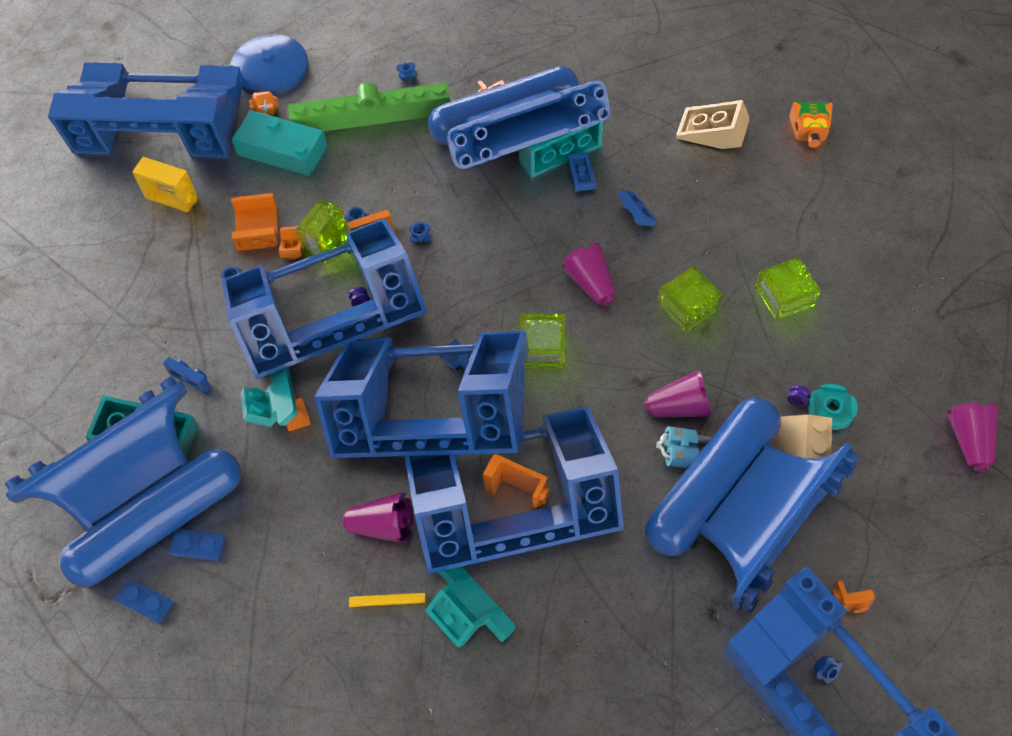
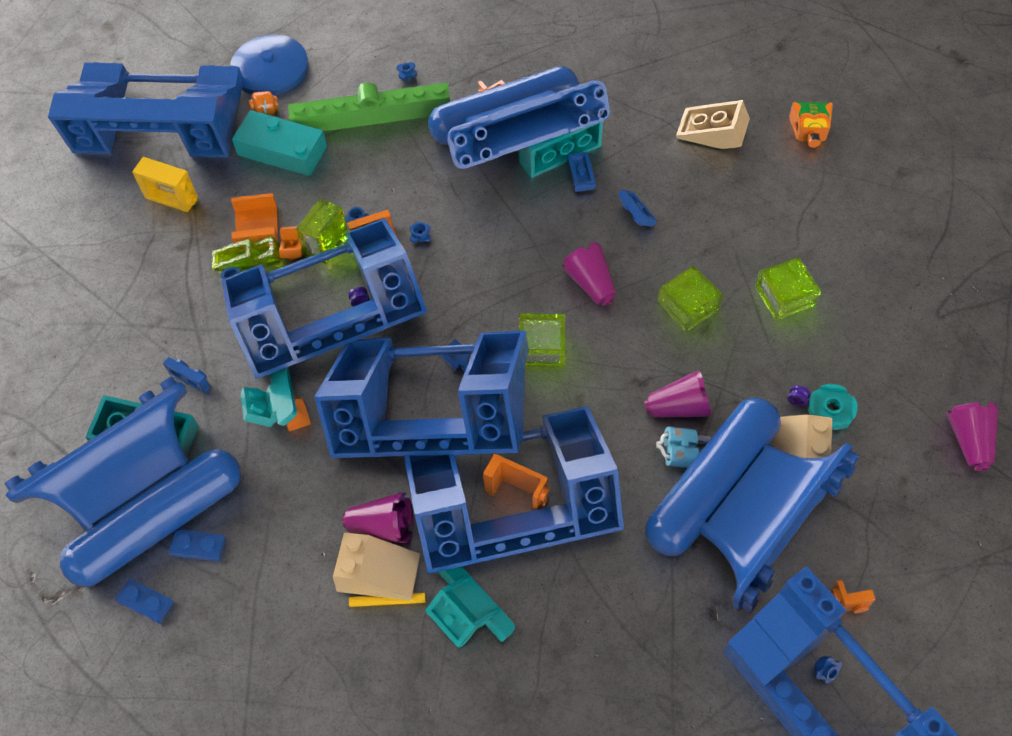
none -> clear neon green slope [212,236,282,271]
none -> tan slope [333,533,421,600]

